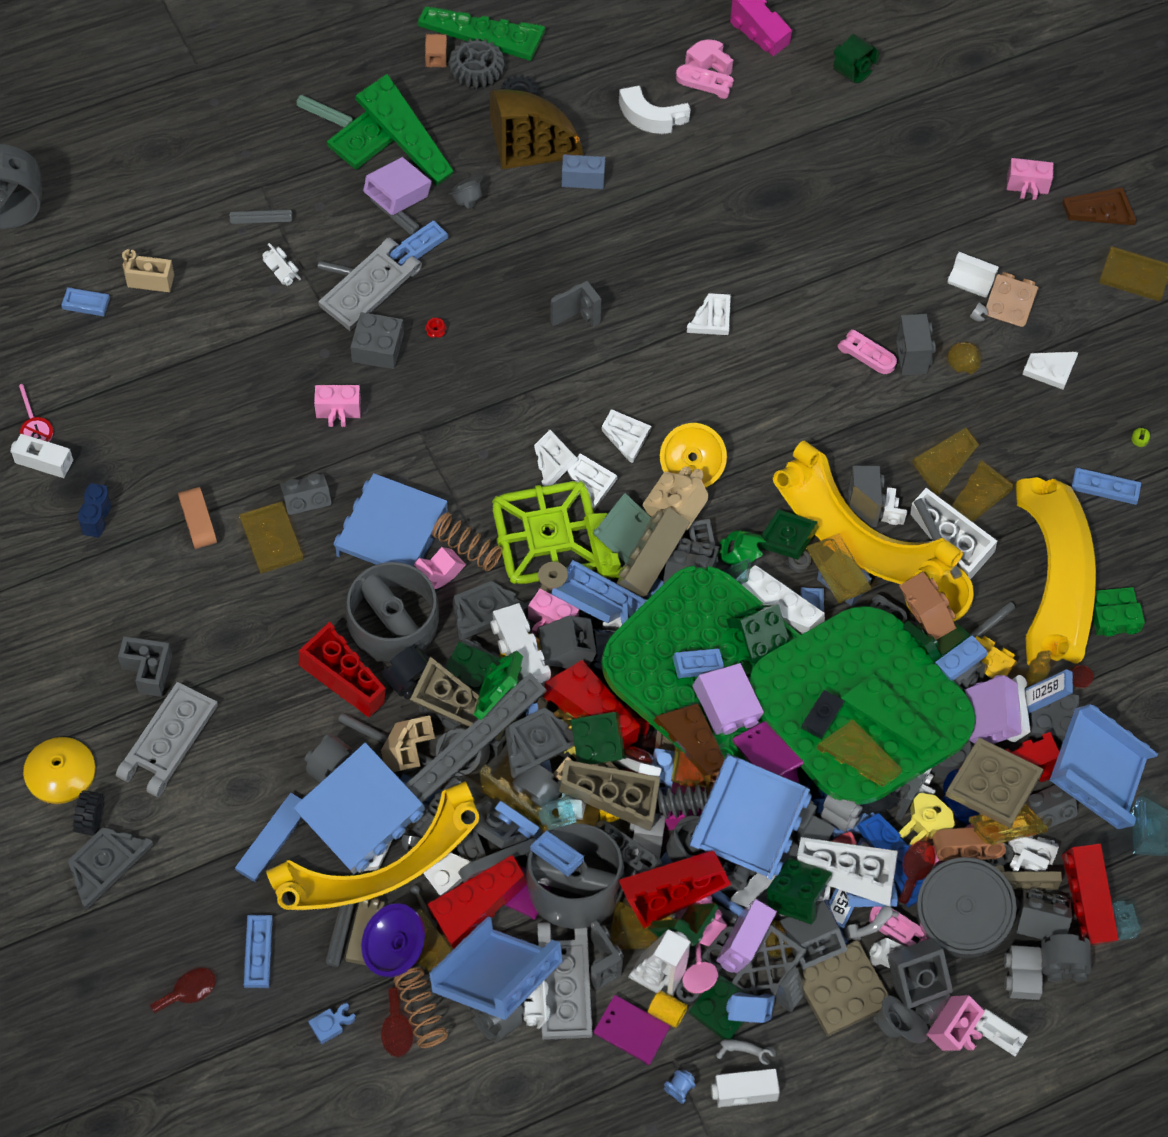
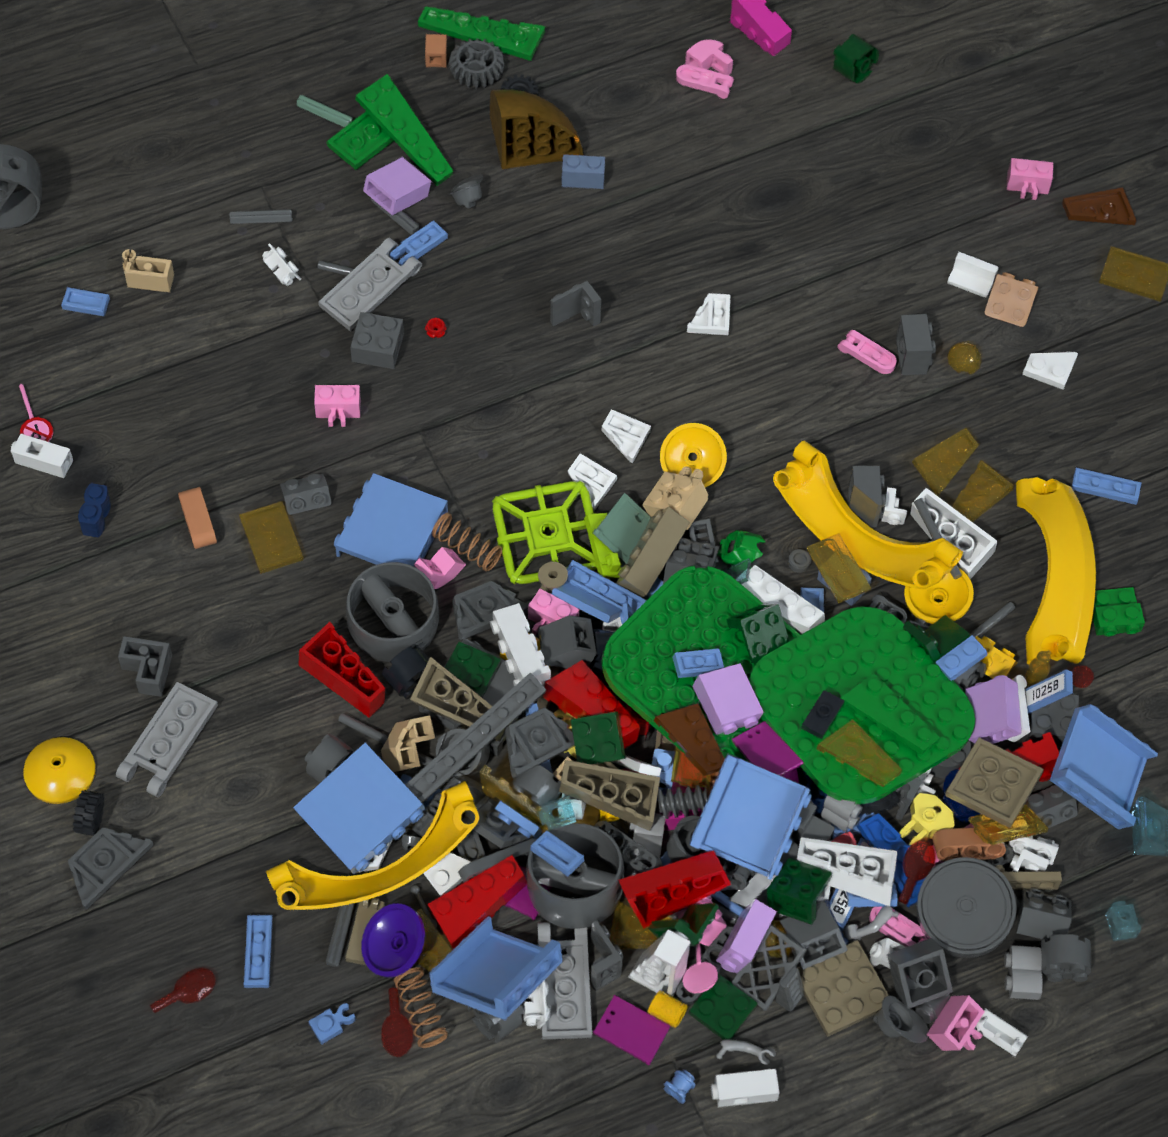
medium blue tile [235,793,302,883] -> none
green wing [473,650,524,720] -> none
white wing [534,430,578,486] -> none
white arch [619,86,690,134] -> none
clear red piece [625,746,654,764] -> none
medium blue slope [726,992,775,1023] -> none
dark green plate [758,509,819,560] -> none
nougat brick [899,572,956,640] -> none
light grey hinge [970,303,988,322] -> none
red wedge [1062,844,1119,946] -> none
lime hinge [1131,427,1150,447] -> none

